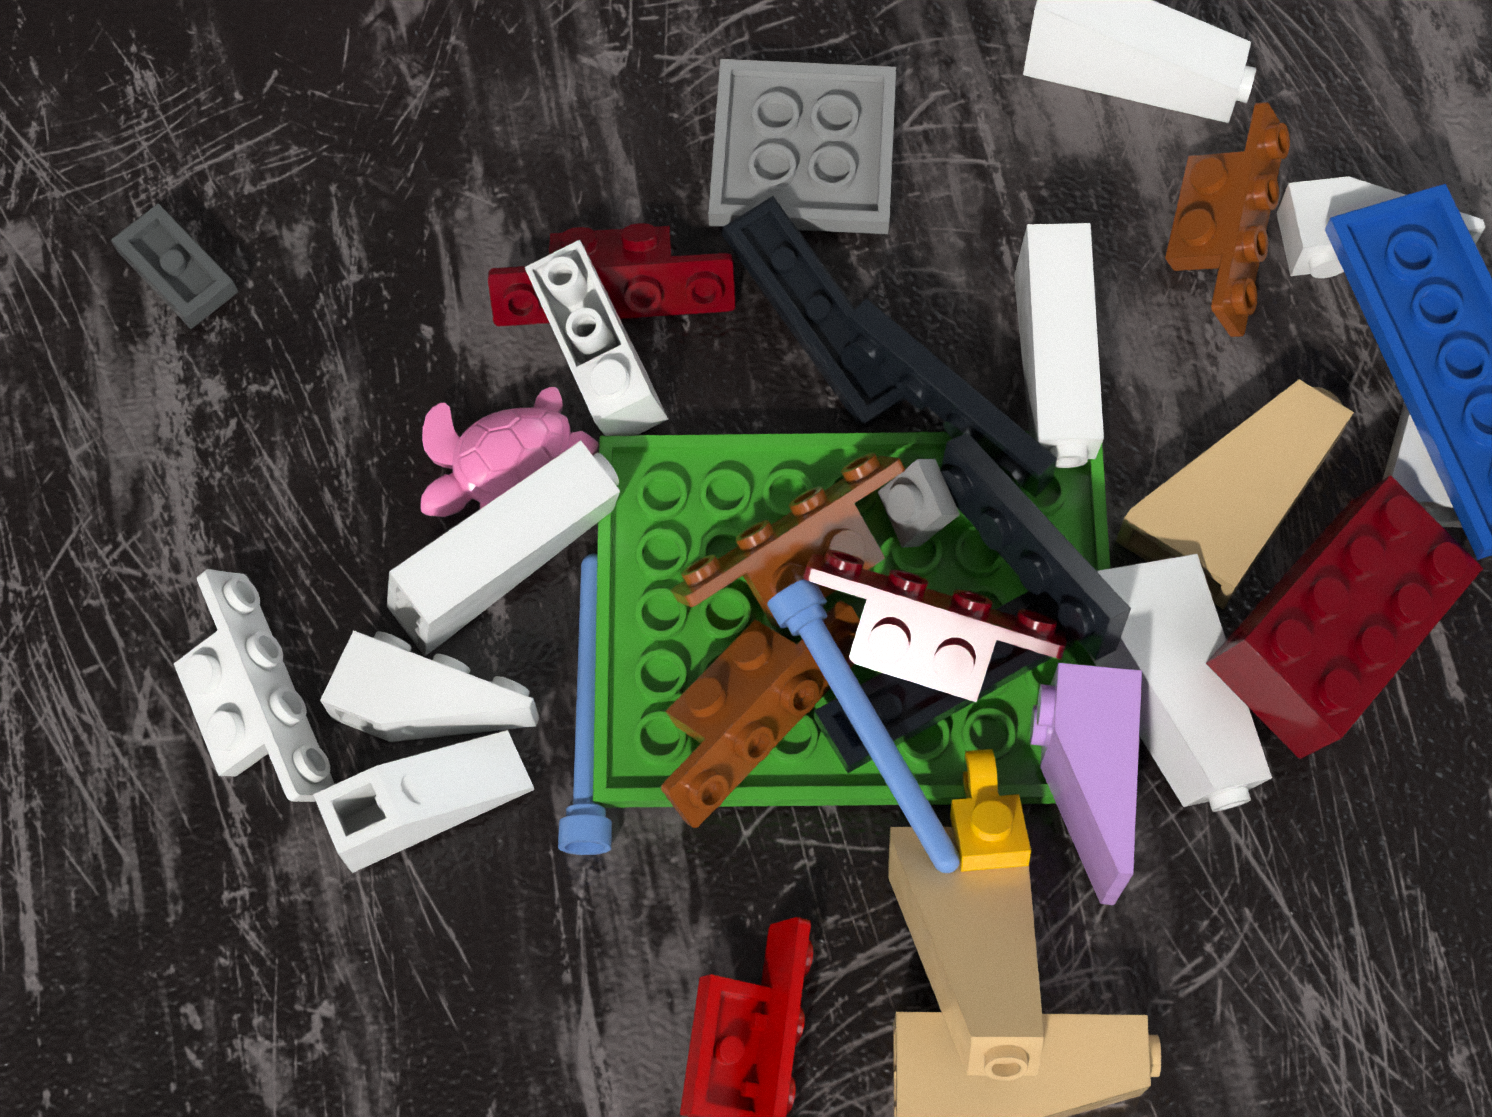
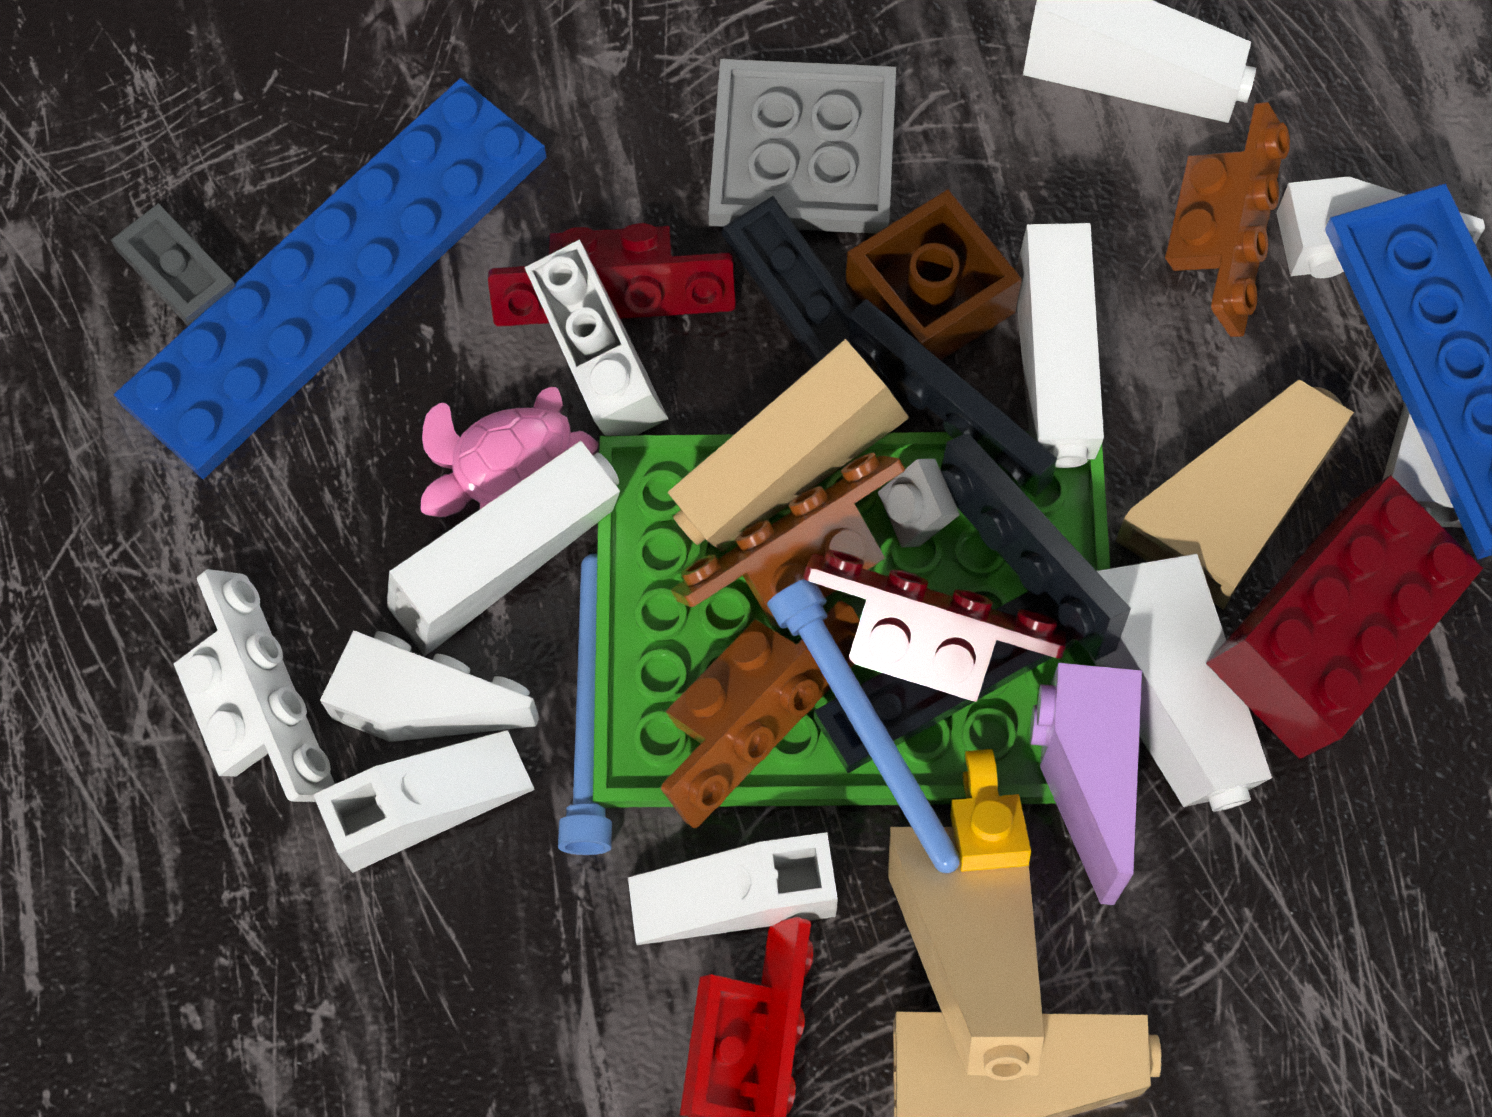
none -> blue plate [114,78,547,480]
none -> white slope [628,832,838,945]
none -> tan slope [667,339,909,552]
none -> reddish brown brick [846,189,1022,361]

